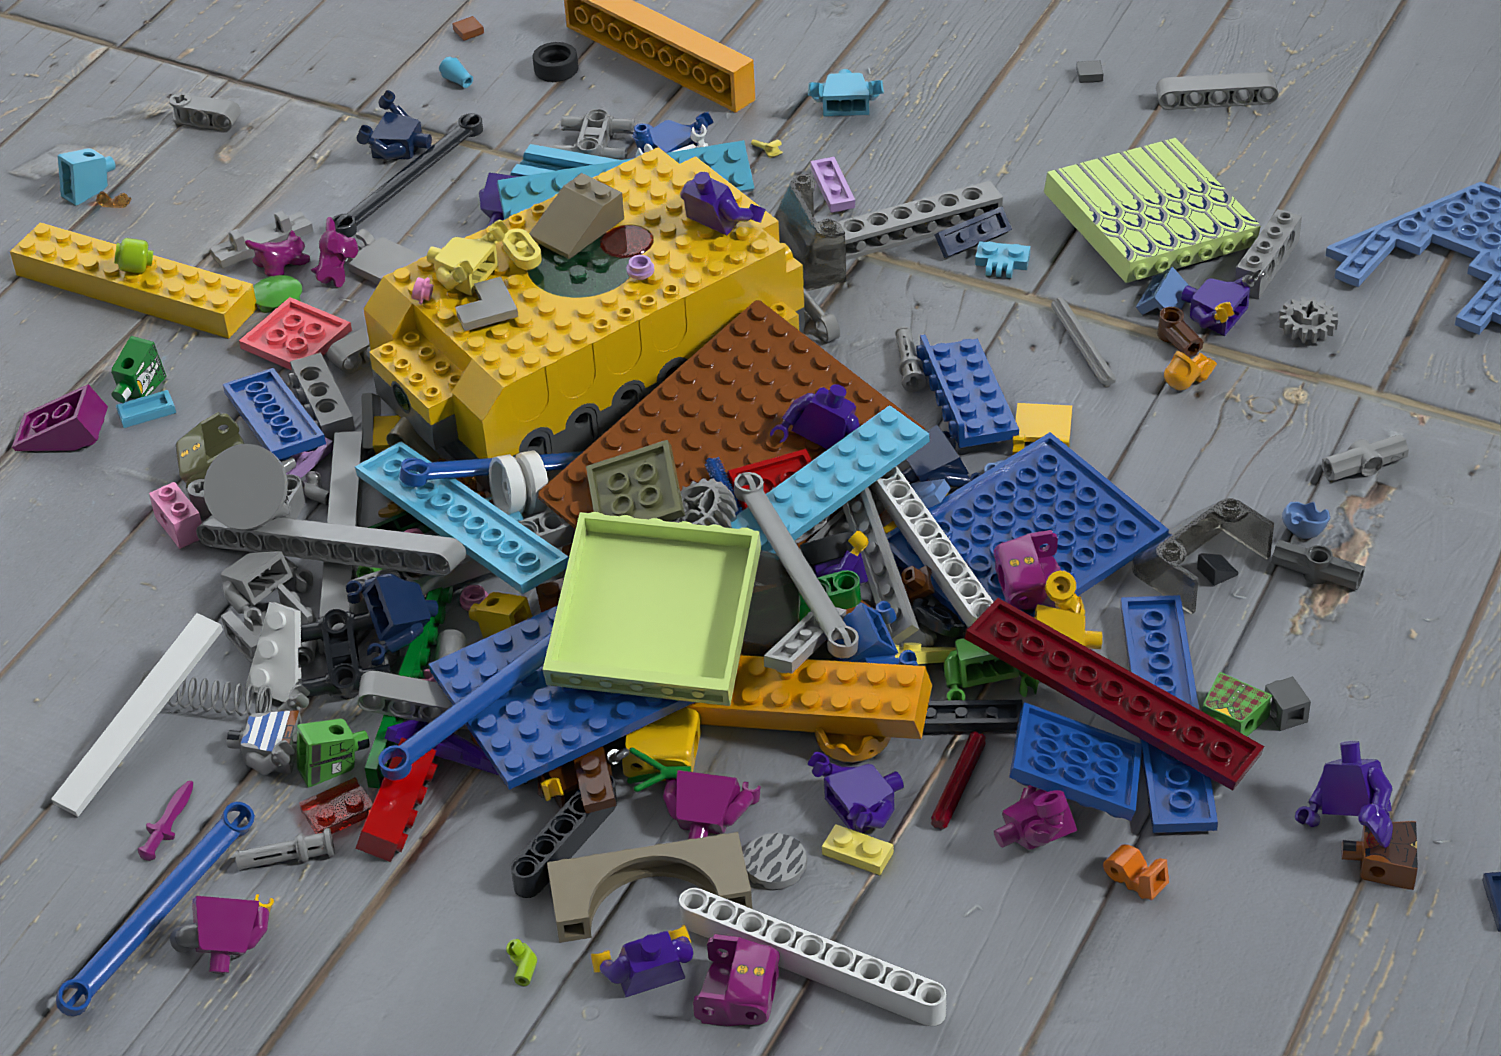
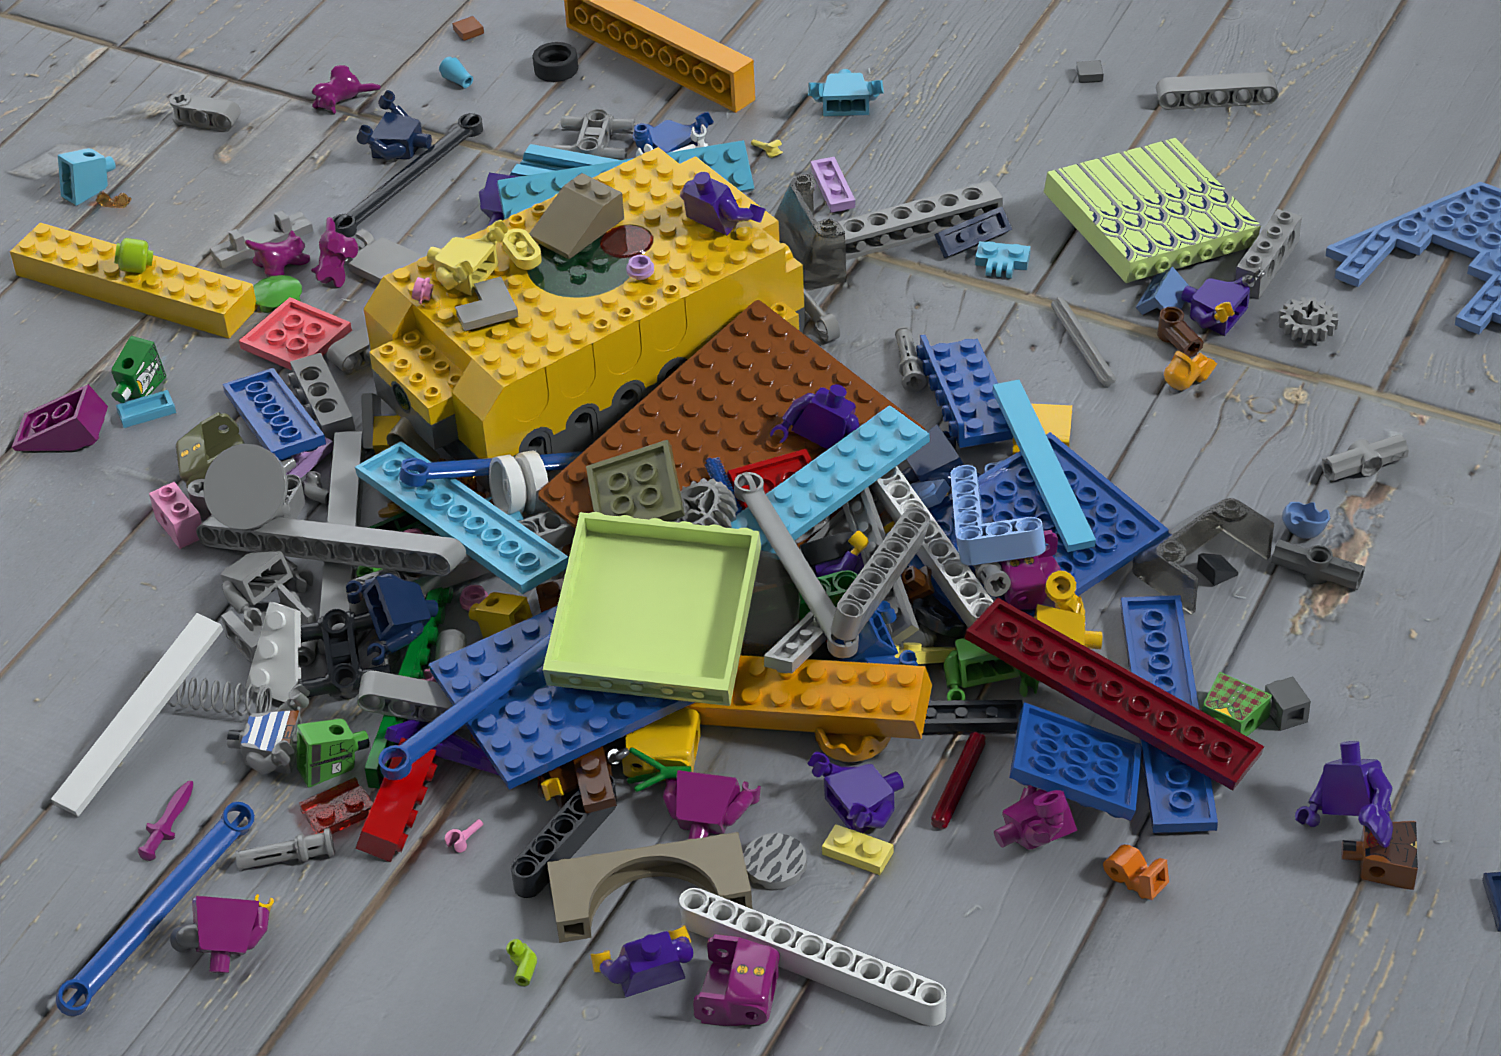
none -> magenta animal [312,65,381,114]
none -> bright pink hand [445,819,483,853]
none -> light grey beam [830,507,930,641]
none -> light blue beam [951,465,1046,565]
none -> light grey pin [972,562,1011,597]
none -> medium azure tile [992,380,1096,552]

